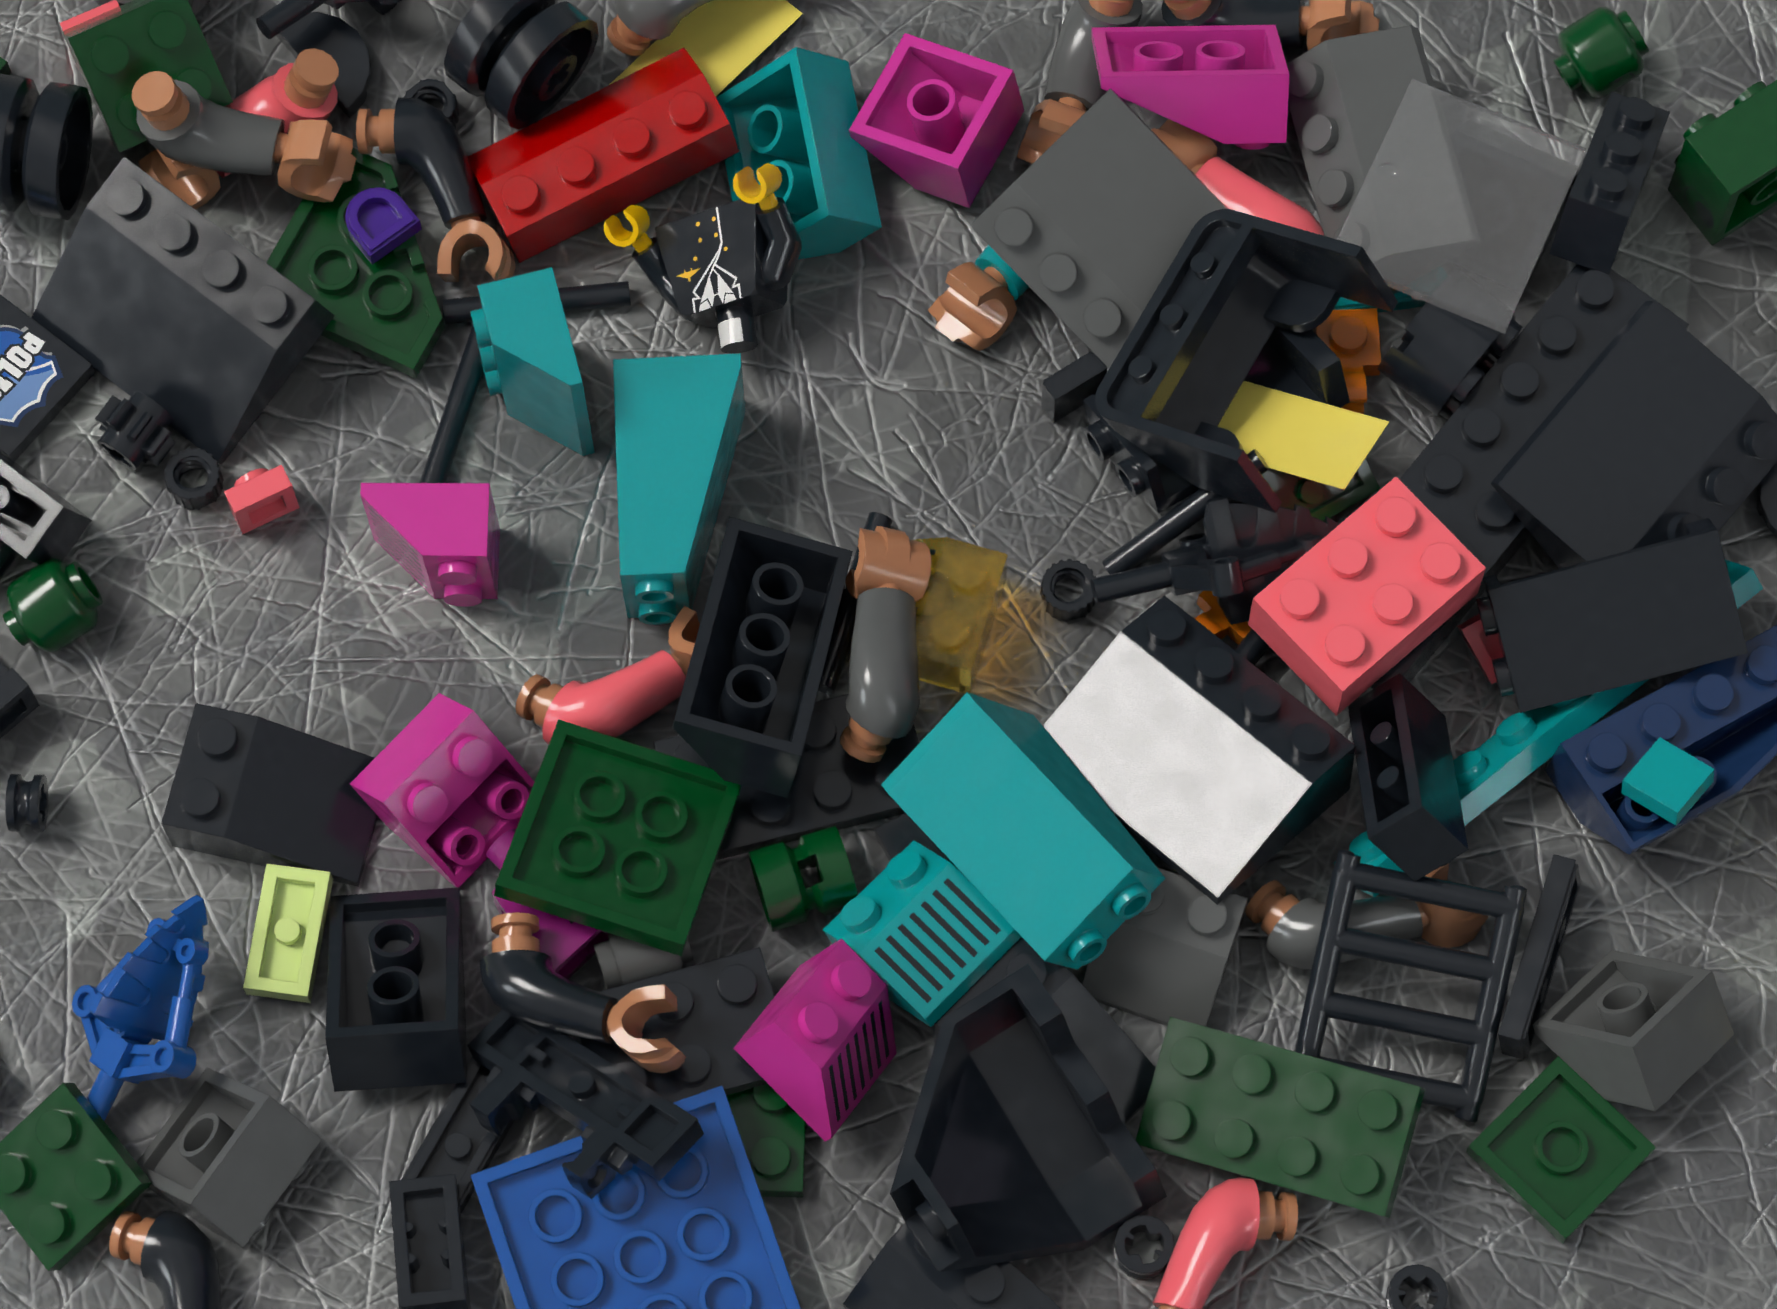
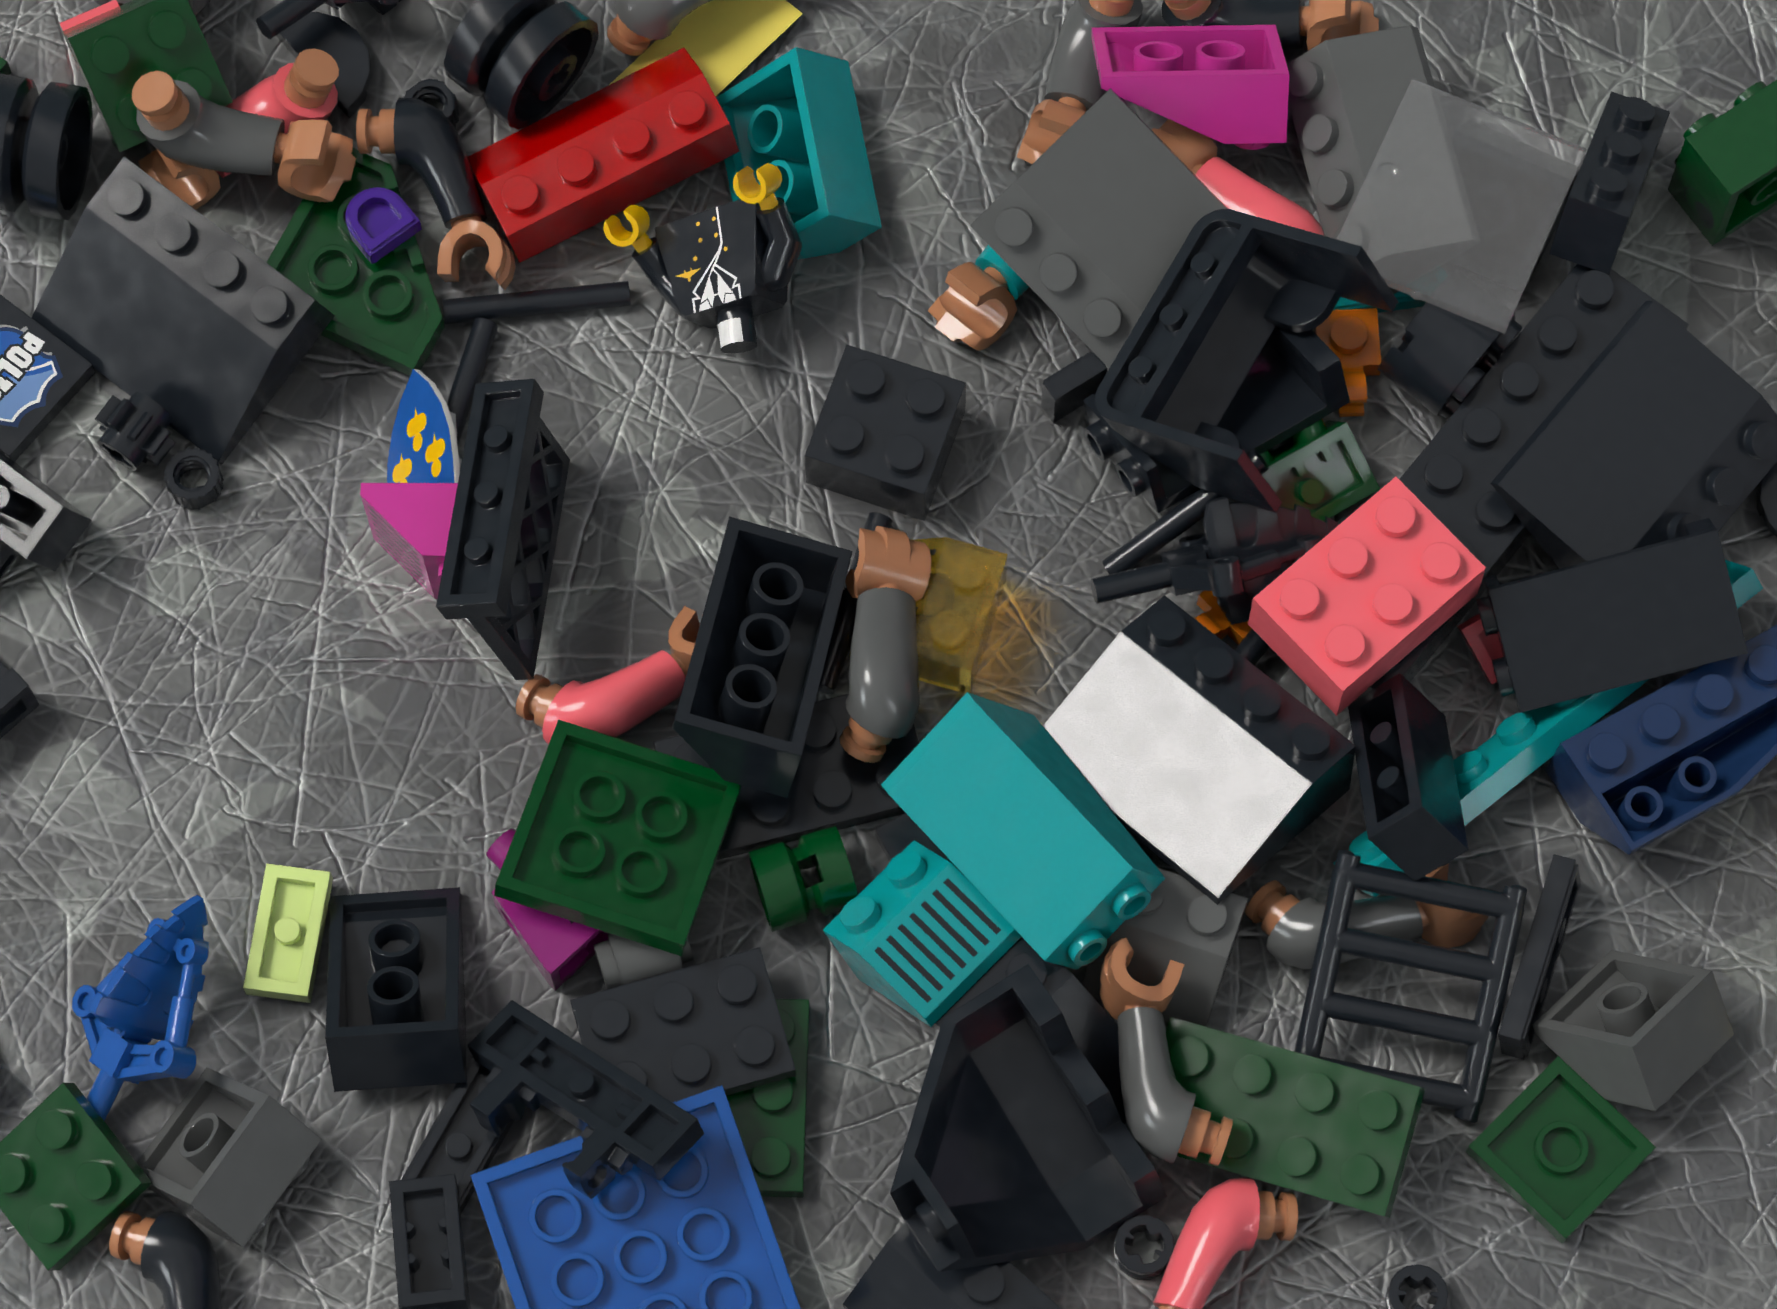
dark green head [3,558,103,653] -> none
black bush [5,774,48,832] -> none
black slope [161,703,378,887] -> none
coral plate [224,464,300,534] -> none
dark pink slope [350,693,534,888] -> none
teal slope [470,267,595,456] -> none
piece [480,912,687,1073] -> none
teal slope [613,353,746,625] -> none
dark pink slope [733,938,897,1142] -> none
dark pink slope [849,33,1025,208] -> none
black axle [1040,559,1096,622] -> none
light yellow sticker [1218,381,1389,490] -> none
dark green head [1553,7,1649,99] -> none
teal tile [1621,737,1715,825] -> none
none -> blue shield [387,369,462,483]
none -> black fence [436,379,570,680]
none -> black brick [805,344,966,521]
none -> piece [1100,937,1233,1166]

